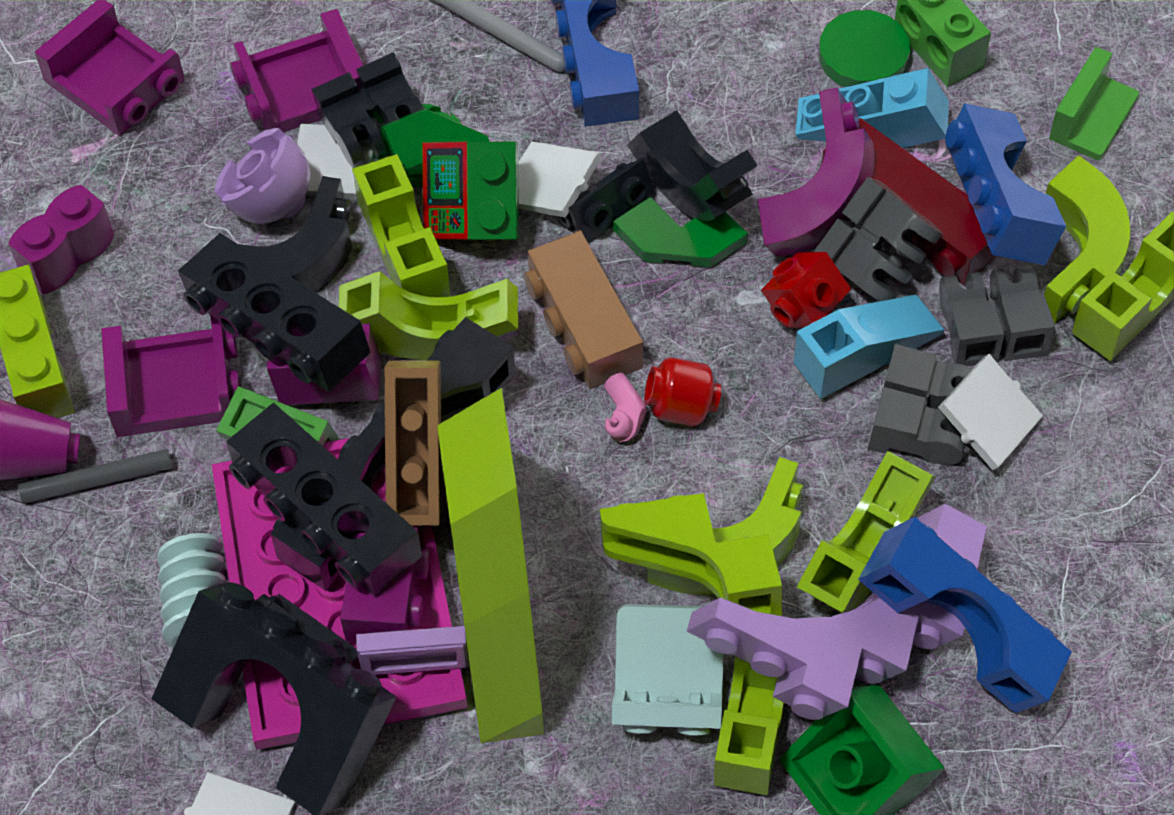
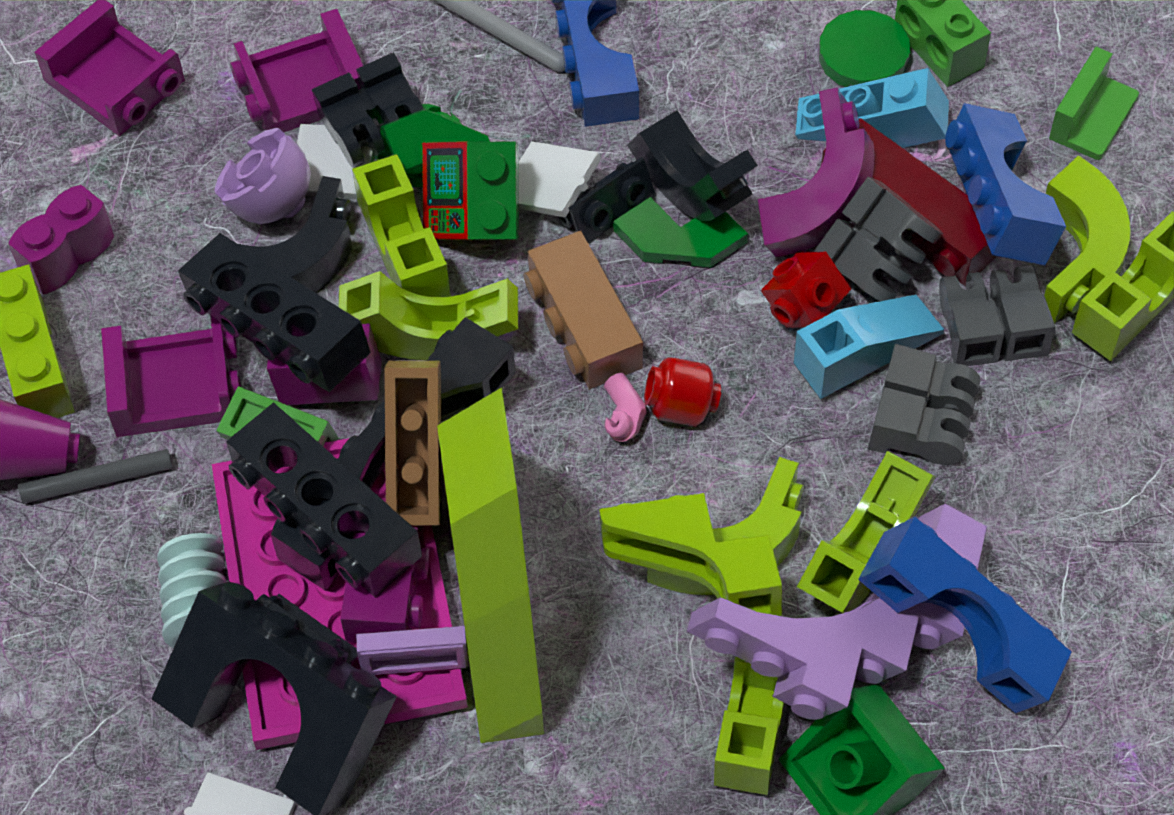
light aqua bracket [612,604,723,735] -> none
white piece [938,354,1043,470] -> none

